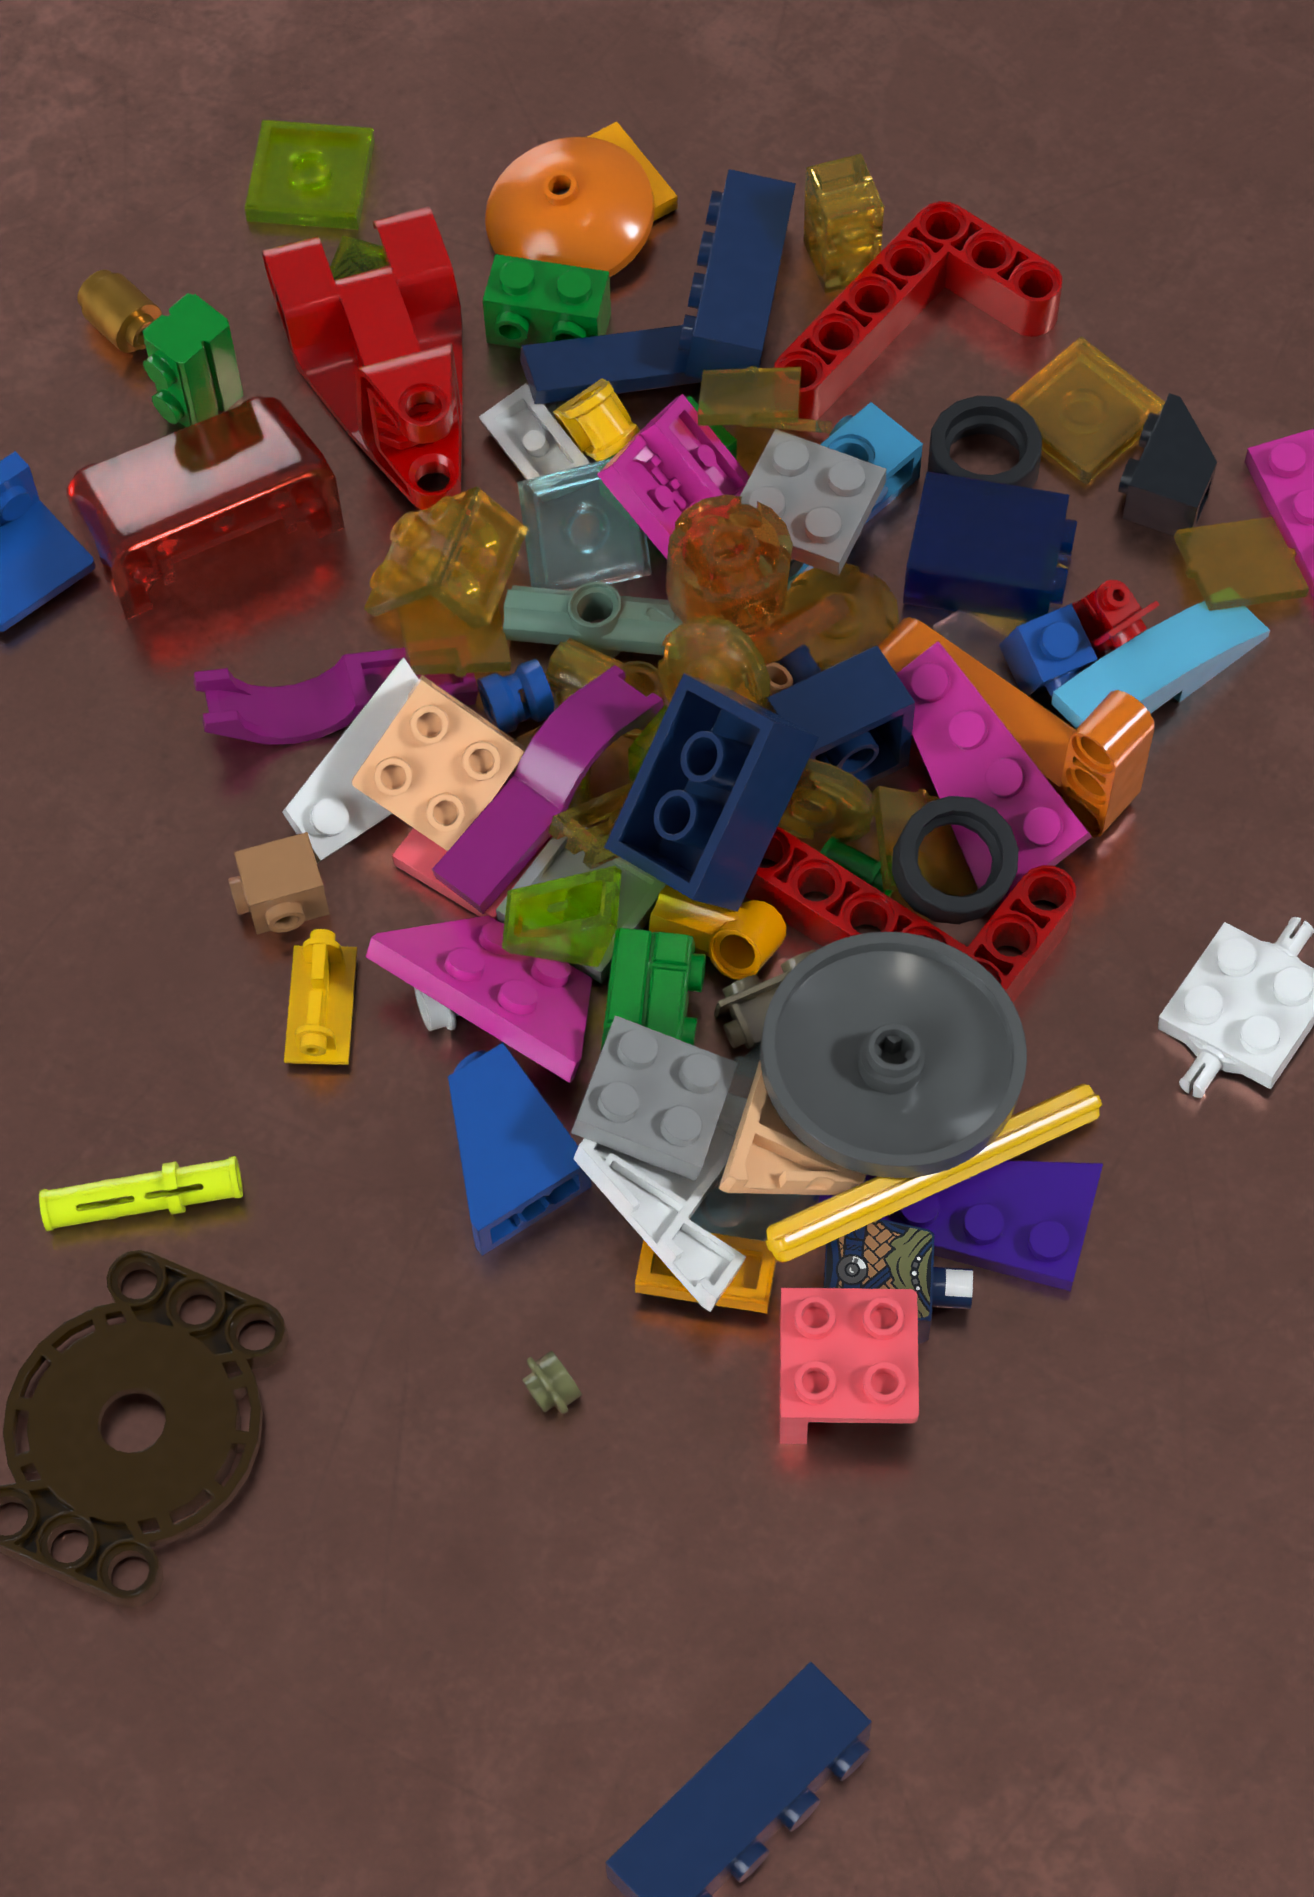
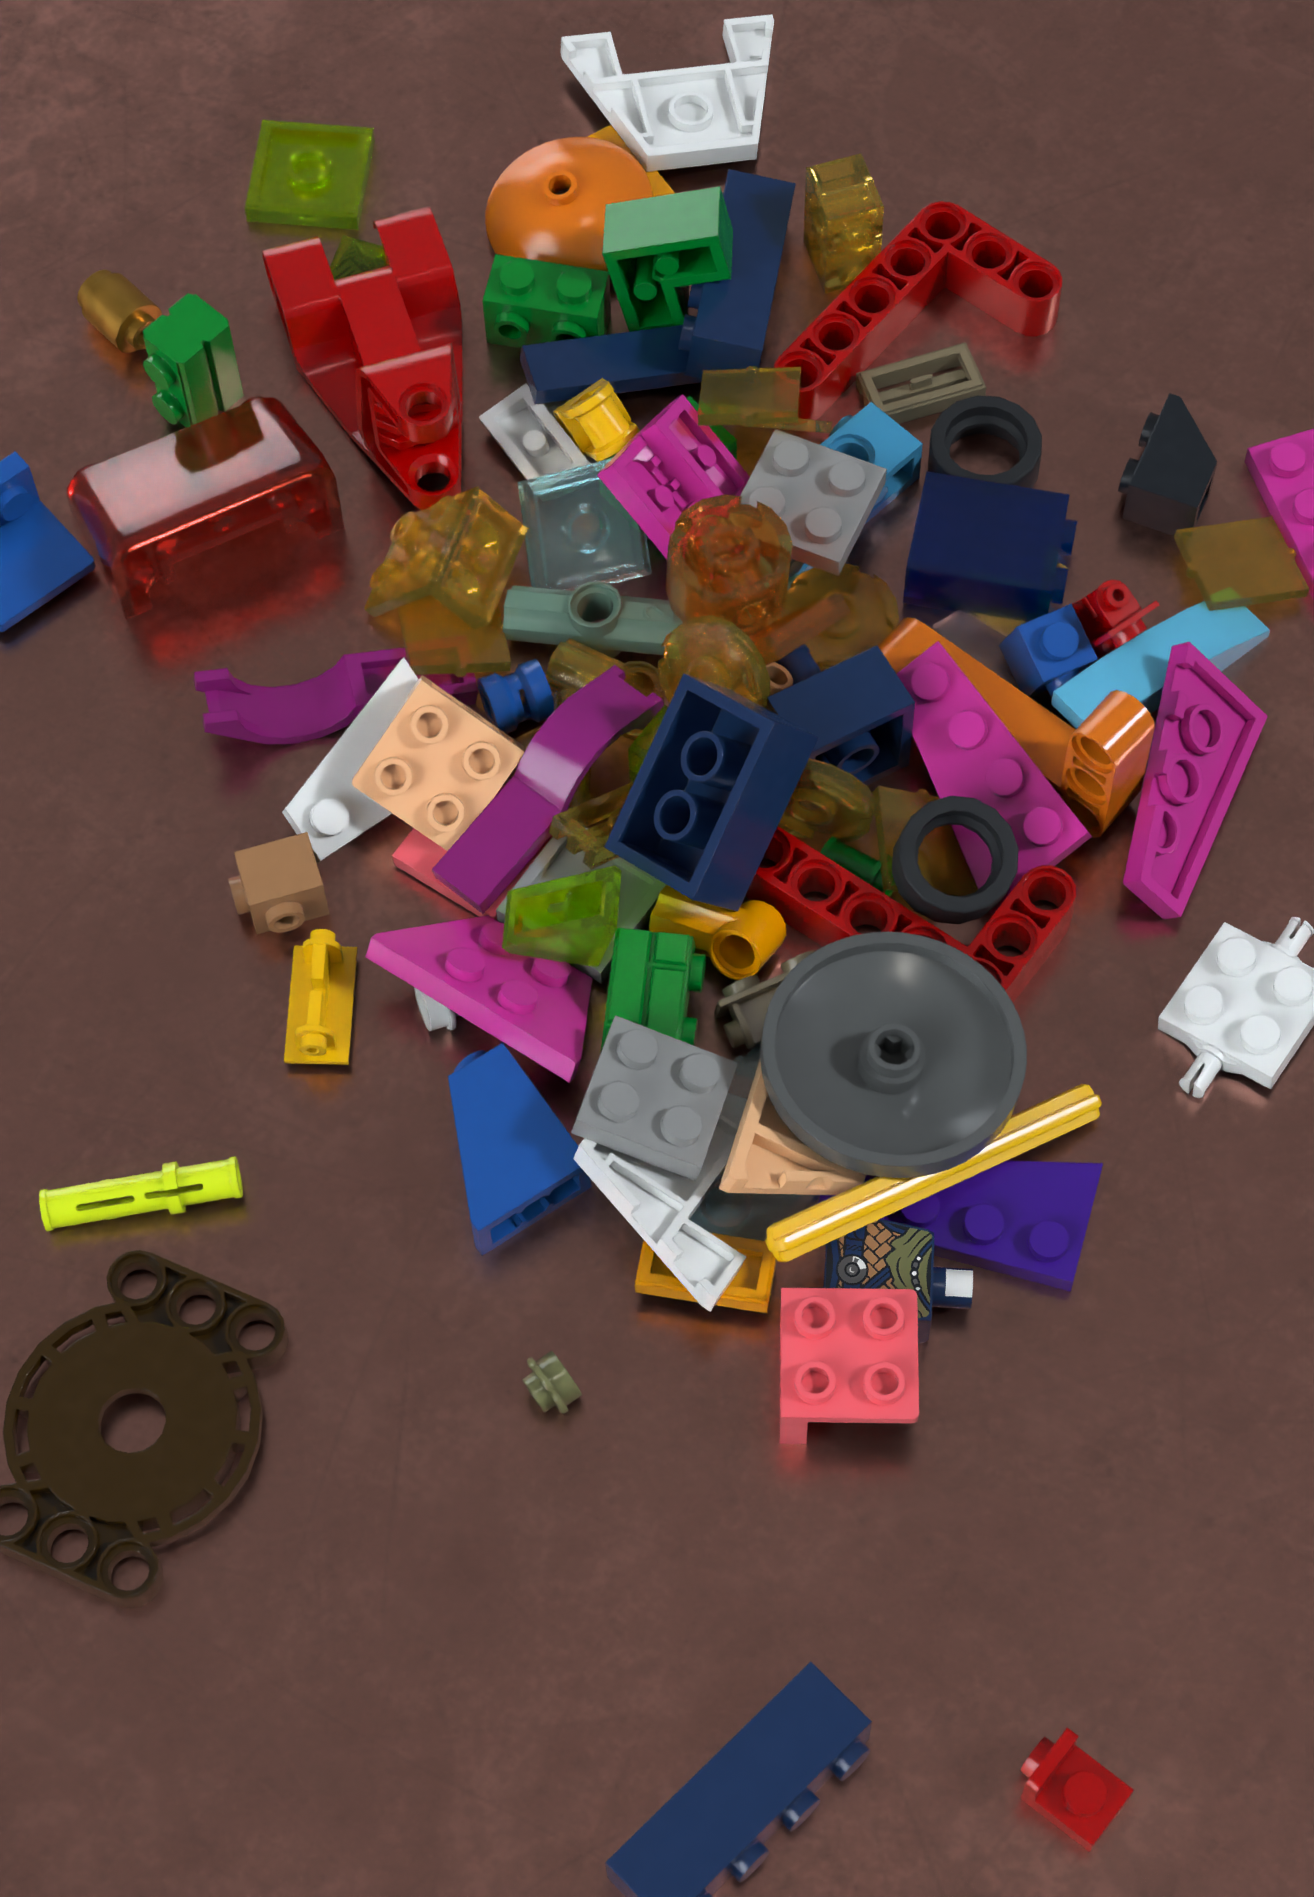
clear yellow tile [1006,336,1165,485] -> none
none -> white wing [560,14,774,172]
none -> green brick [602,186,733,332]
none -> dark tan tile [856,342,987,424]
none -> red bracket [1020,1727,1134,1852]
none -> dark pink wing [1123,642,1268,920]

